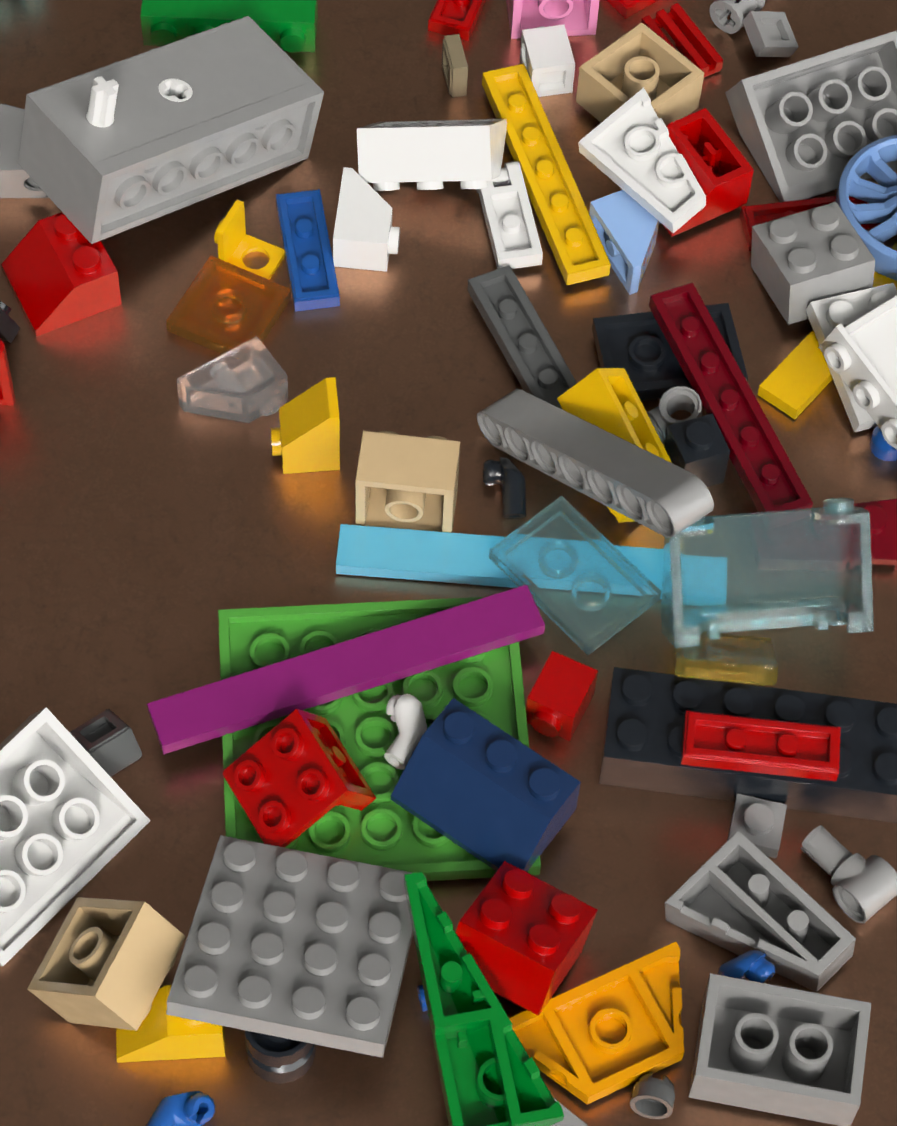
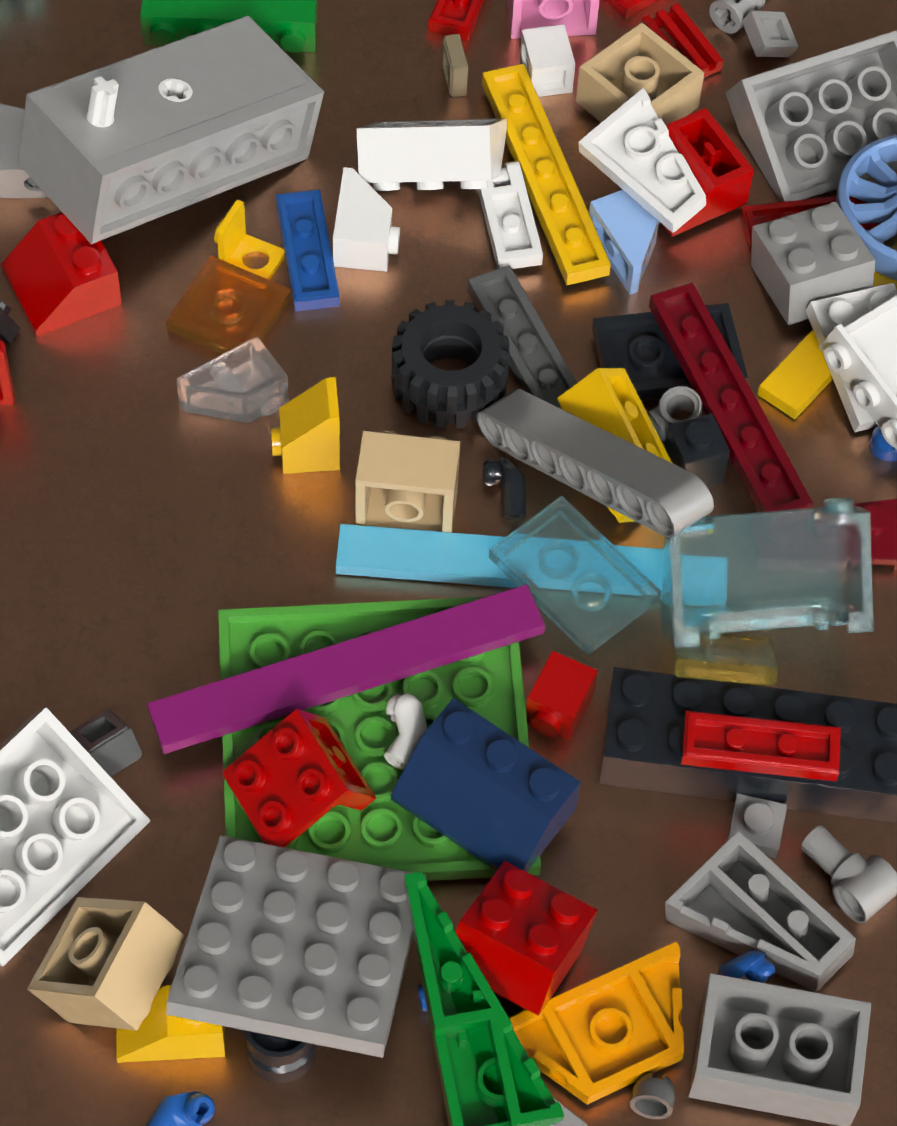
none -> black tyre [391,300,510,429]

